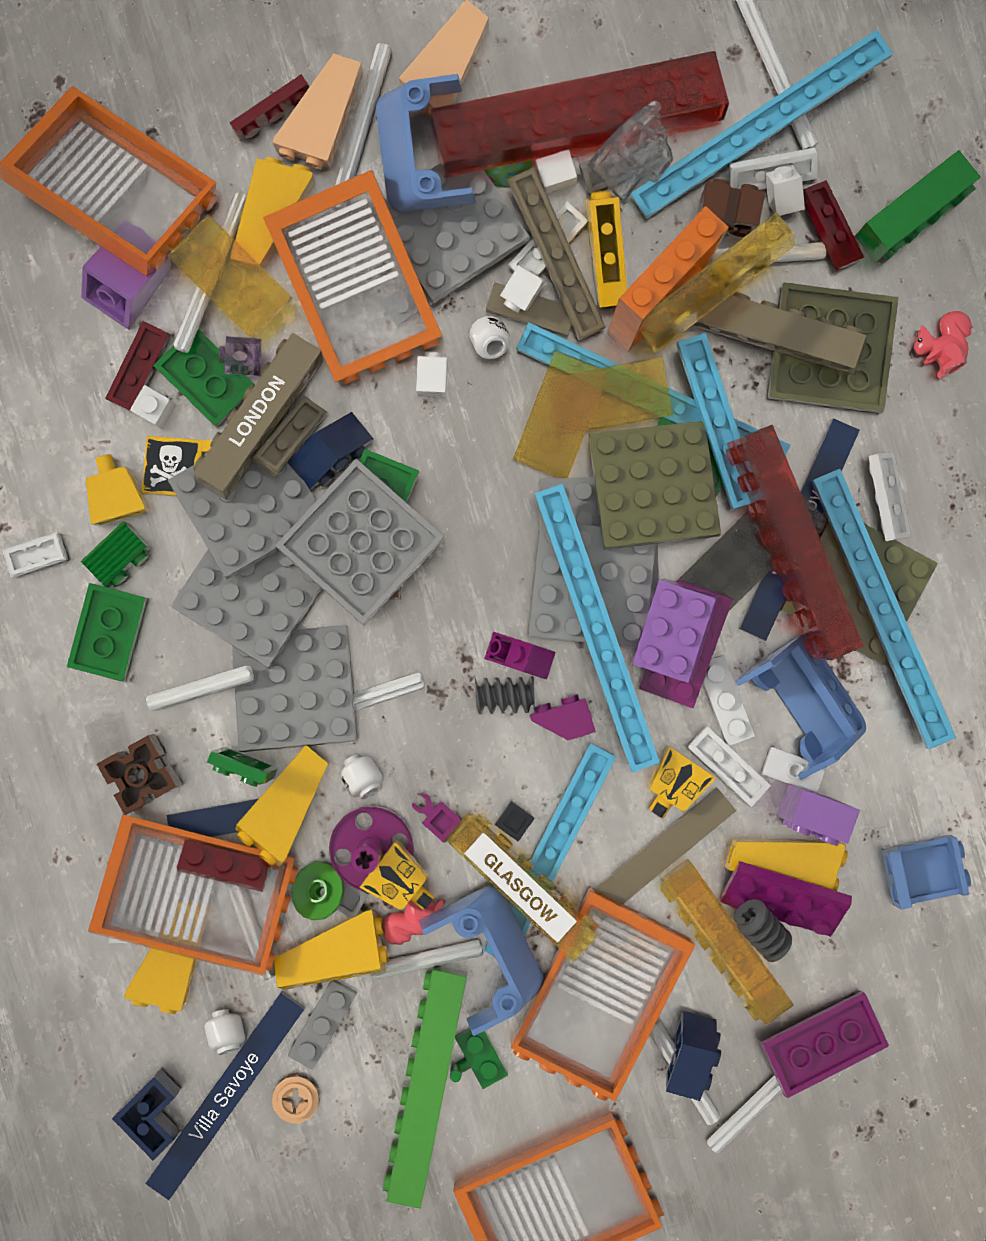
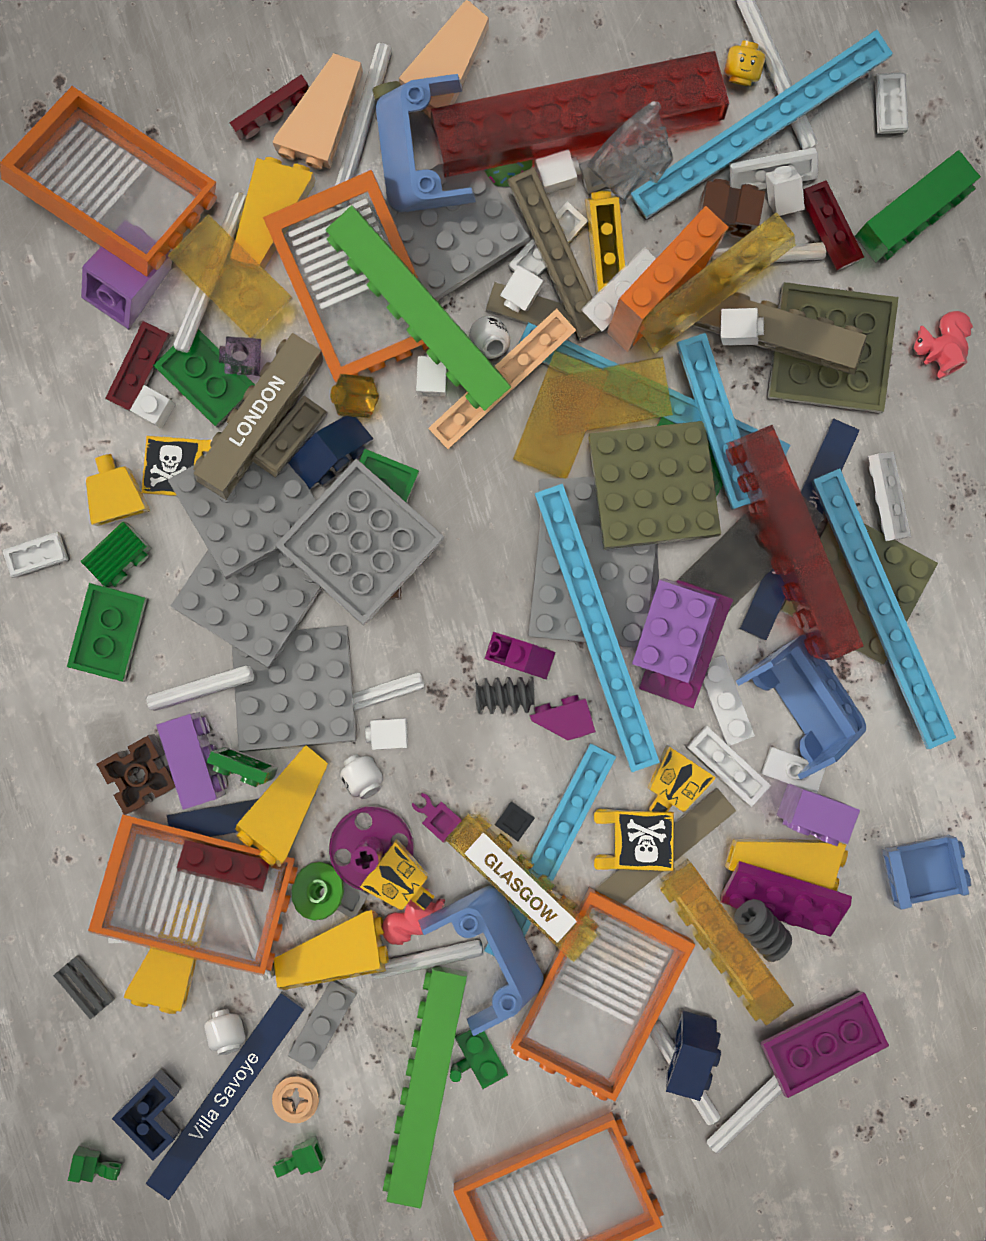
none -> dark grey tile [53,955,114,1020]
none -> green piece [68,1146,121,1183]
none -> medium lavender brick [156,712,228,810]
none -> green piece [273,1136,326,1178]
none -> bright green brick [325,205,511,411]
none -> clear yellow brick [330,374,379,418]
none -> white brick [365,718,408,750]
none -> olive tile [372,81,401,101]
none -> light nougat plate [428,308,576,449]
none -> white plate [581,247,656,331]
none -> flag [594,809,674,871]
none -> white brick [721,308,764,345]
none -> yellow head [724,40,765,87]
none -> white plate [875,73,909,134]

